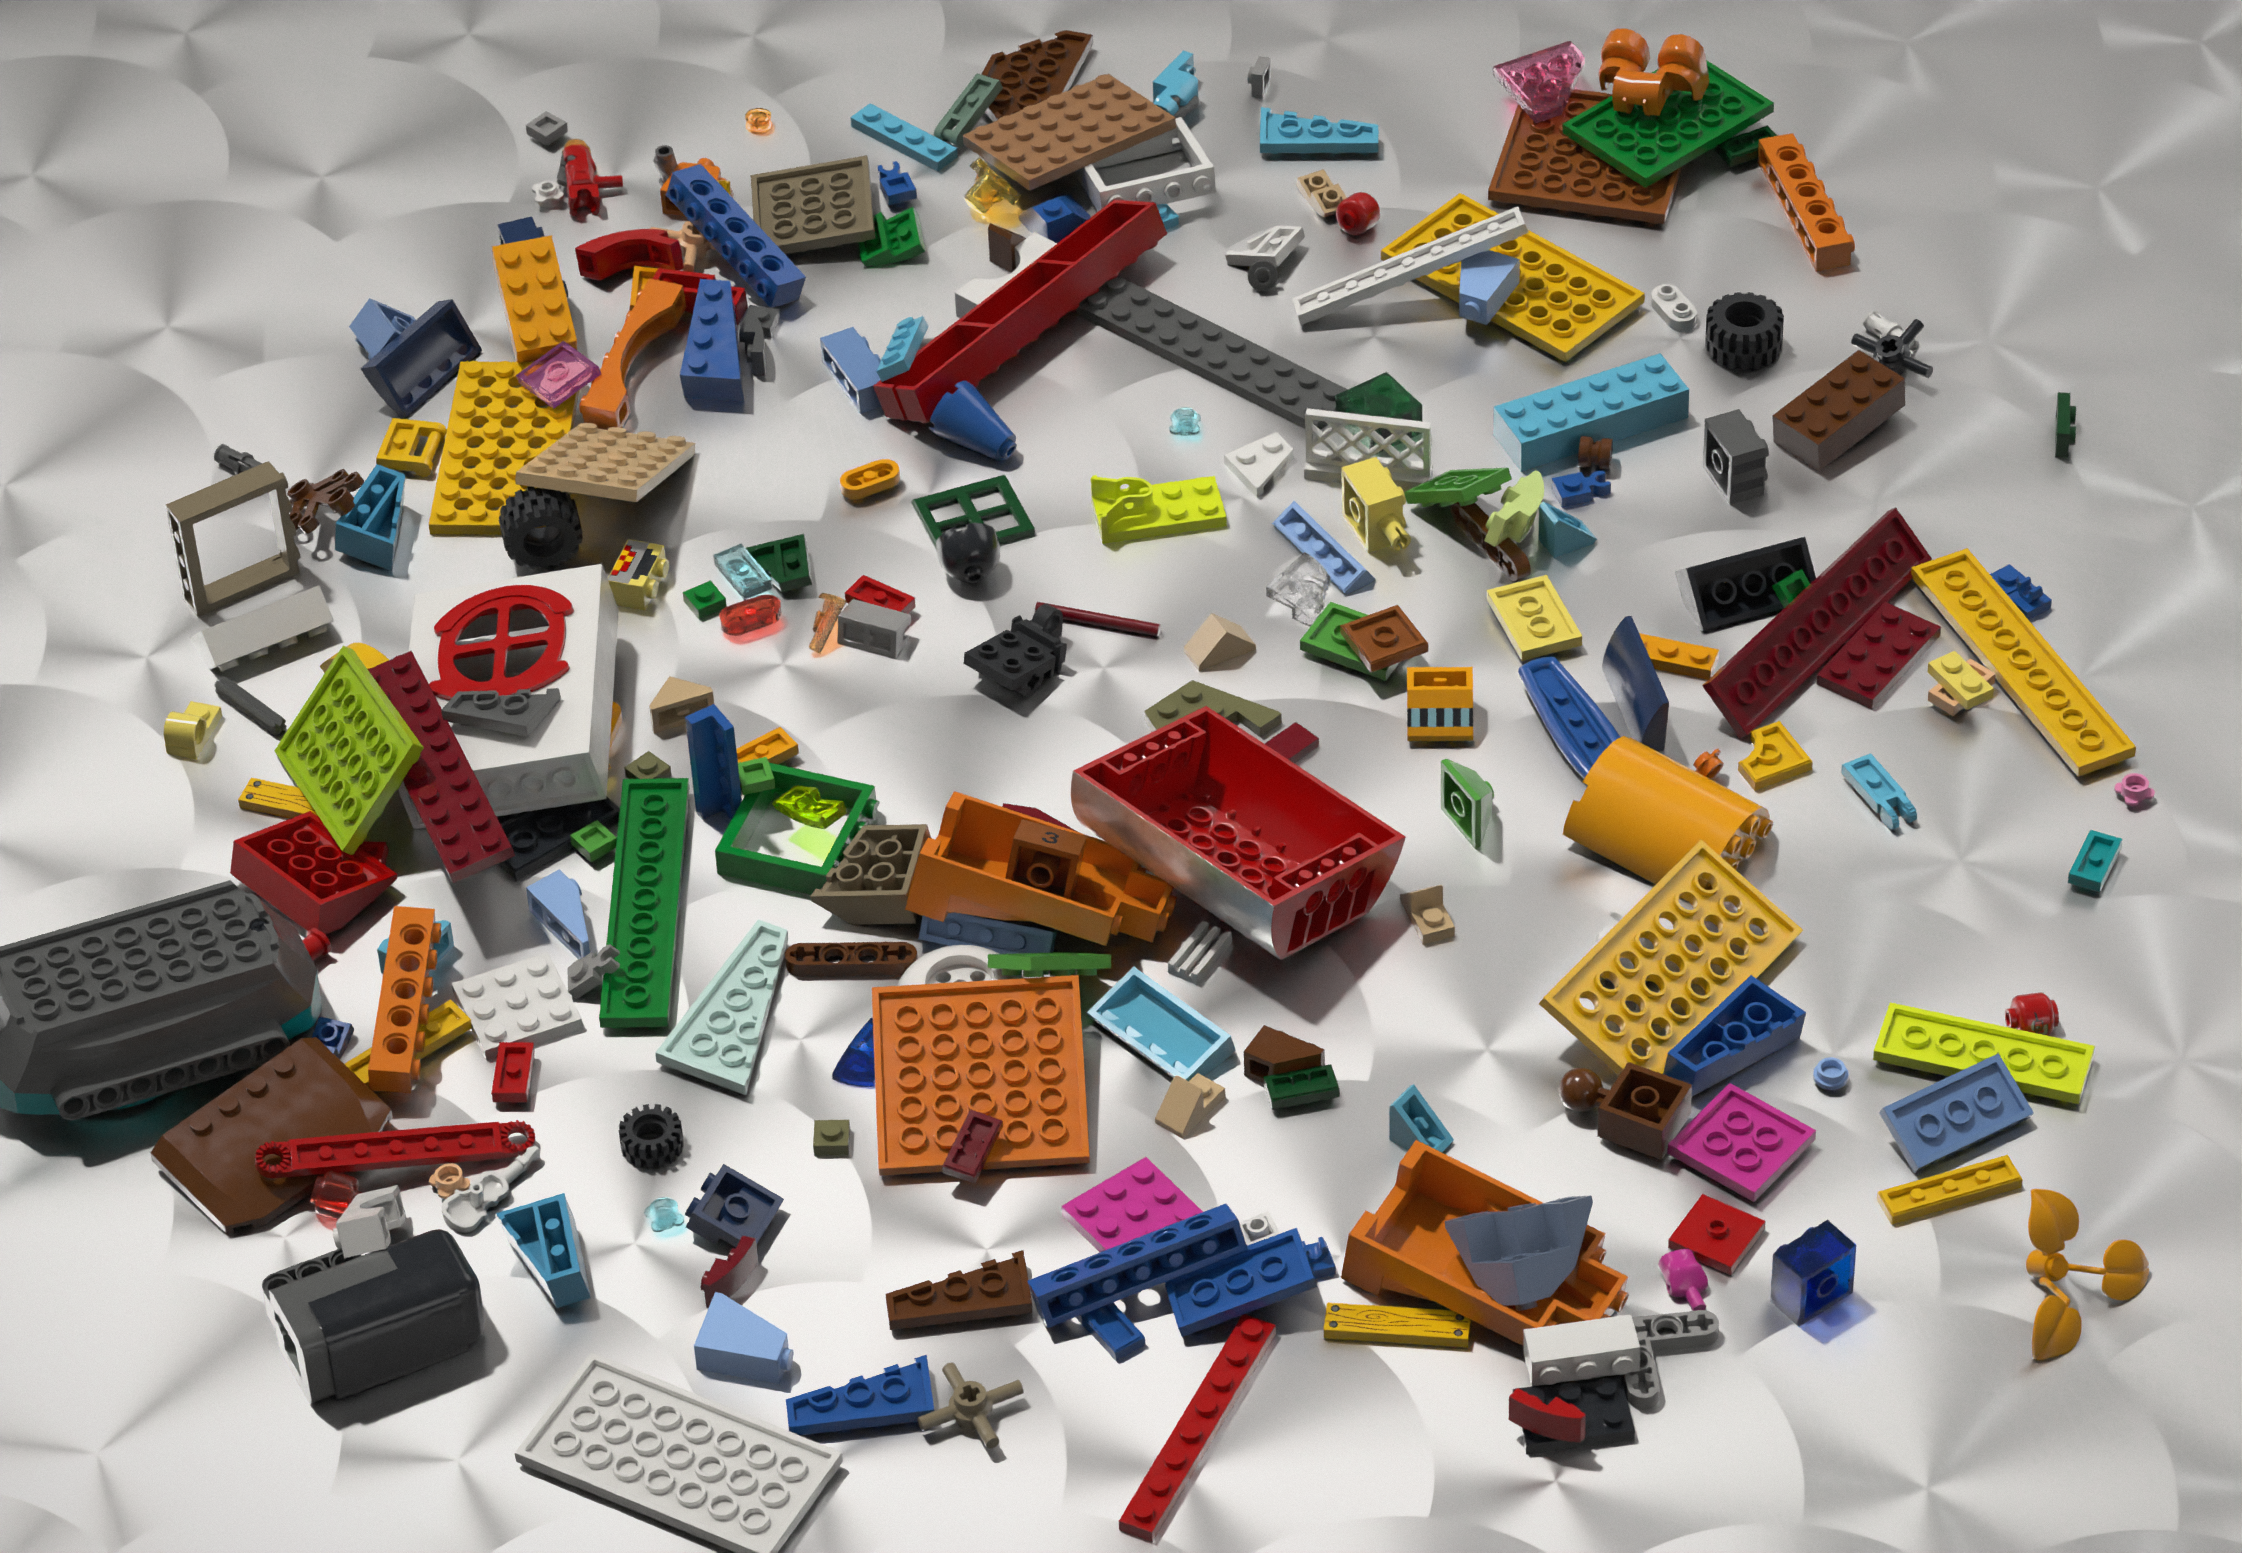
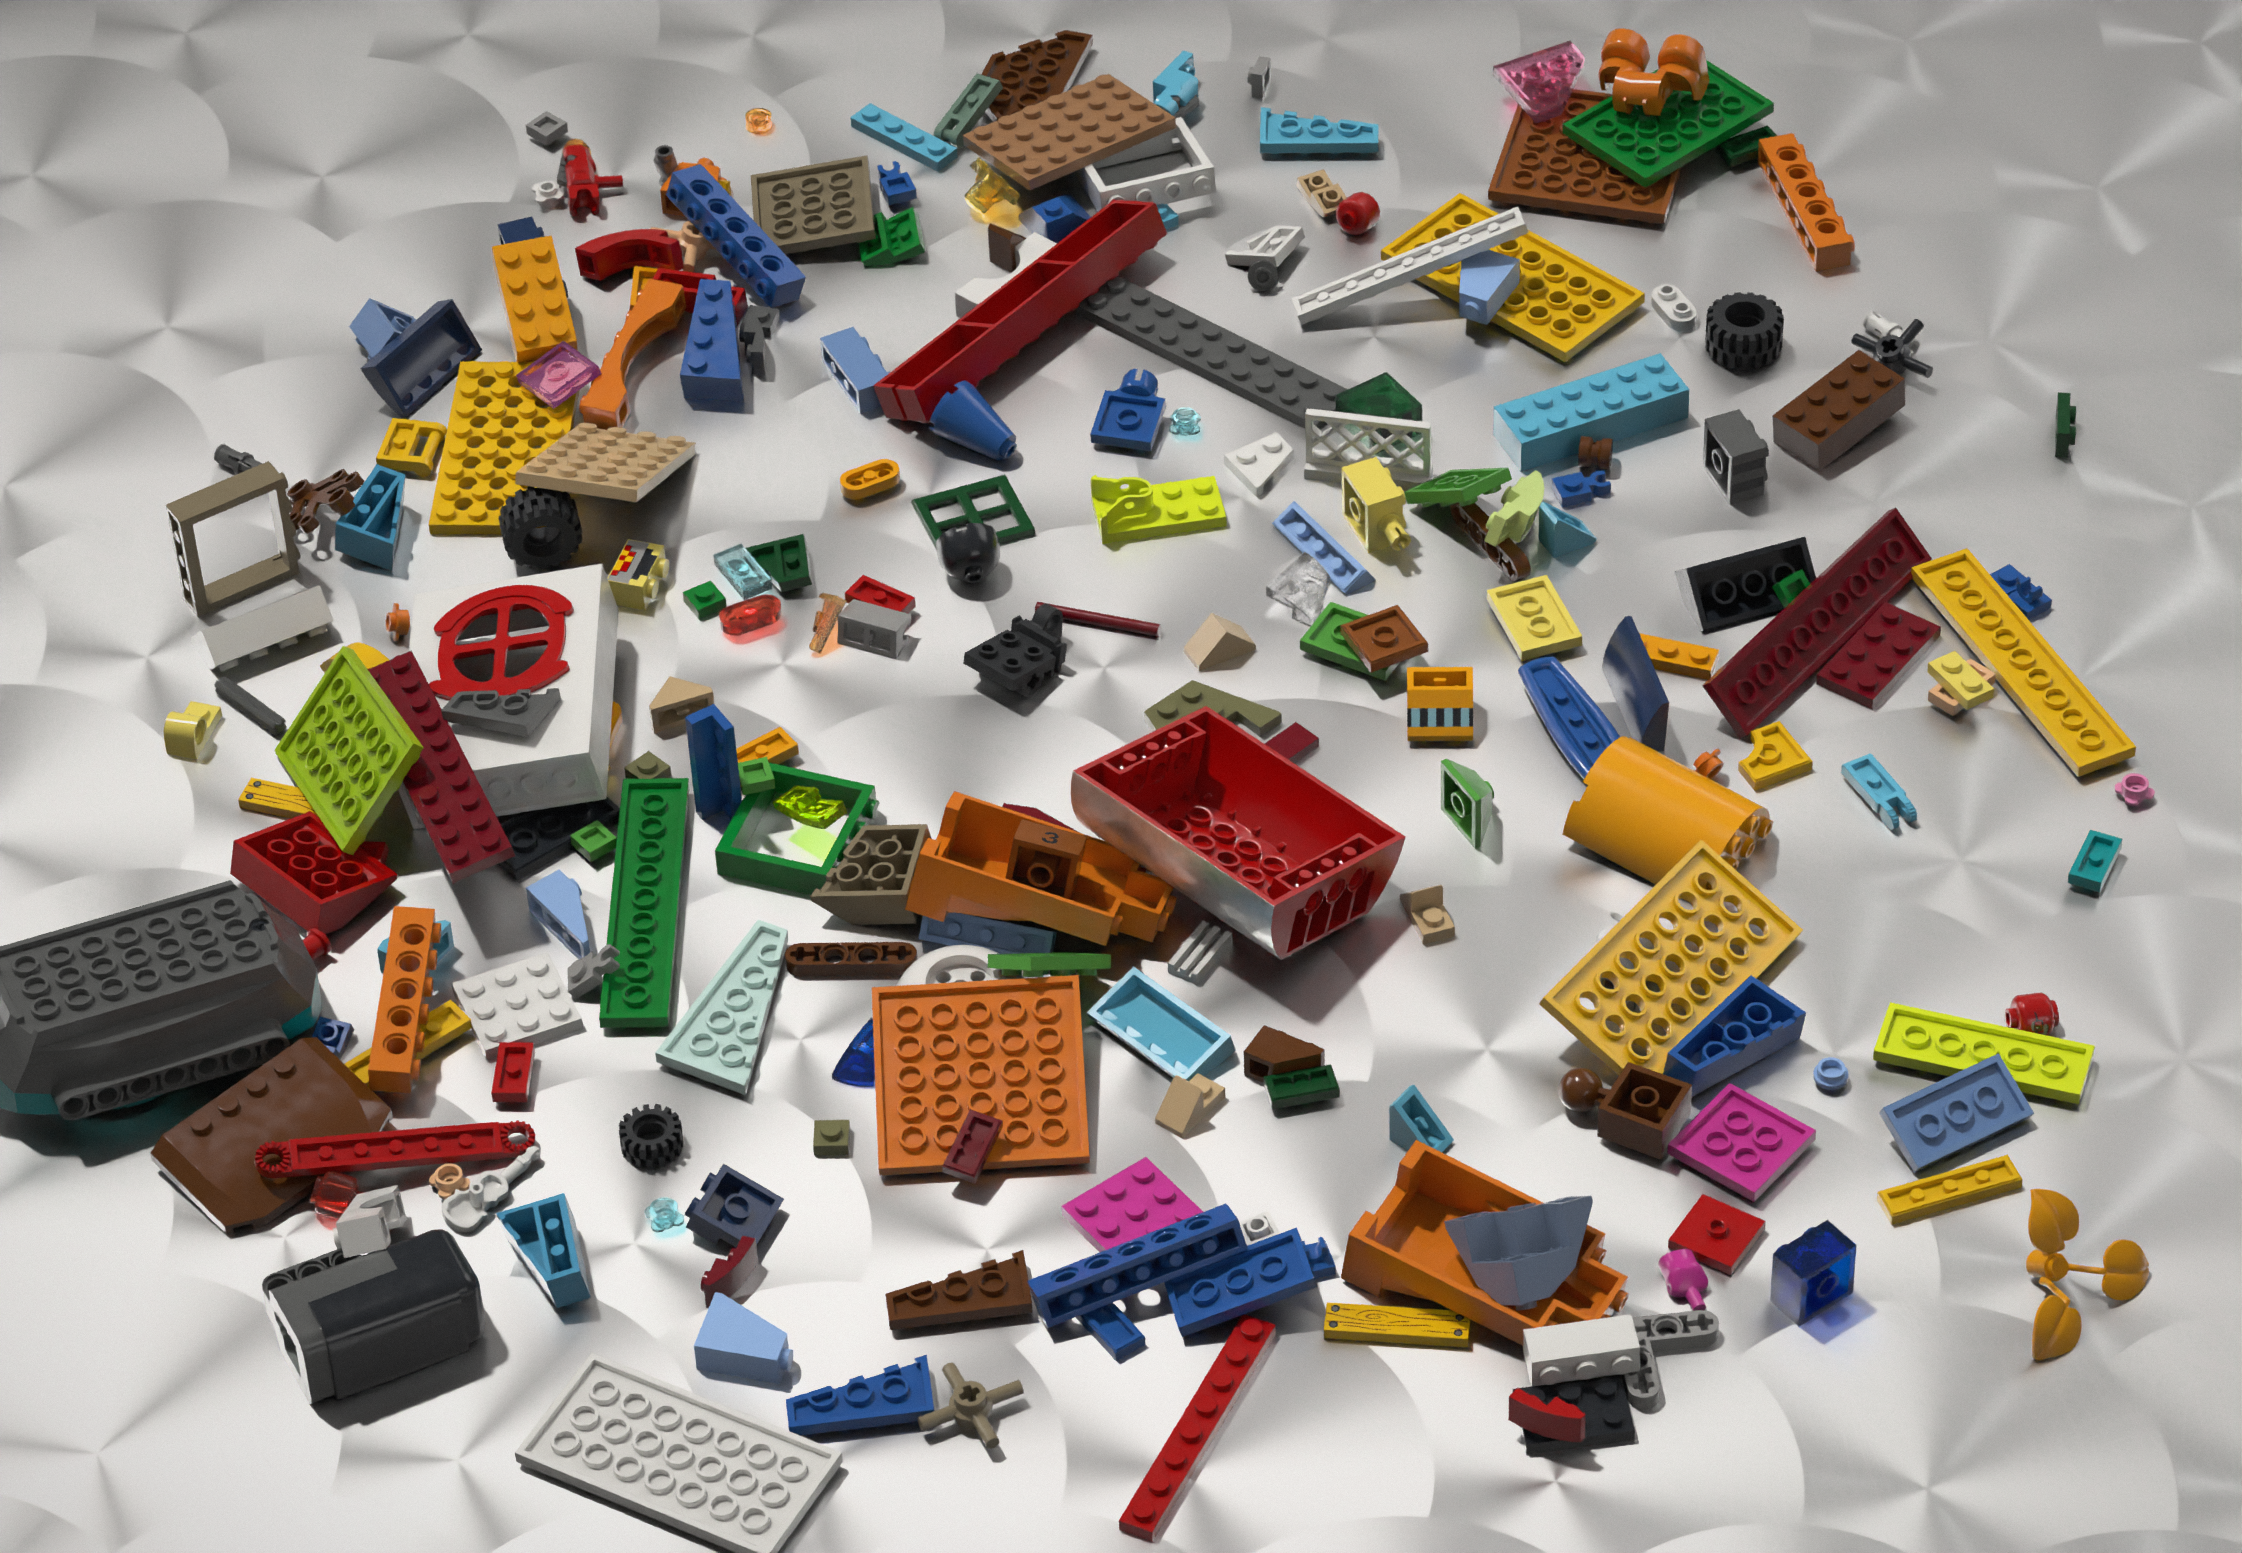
medium azure plate [876,316,929,382] -> none
none -> orange plate [385,603,410,641]
none -> blue plate [1090,368,1166,451]

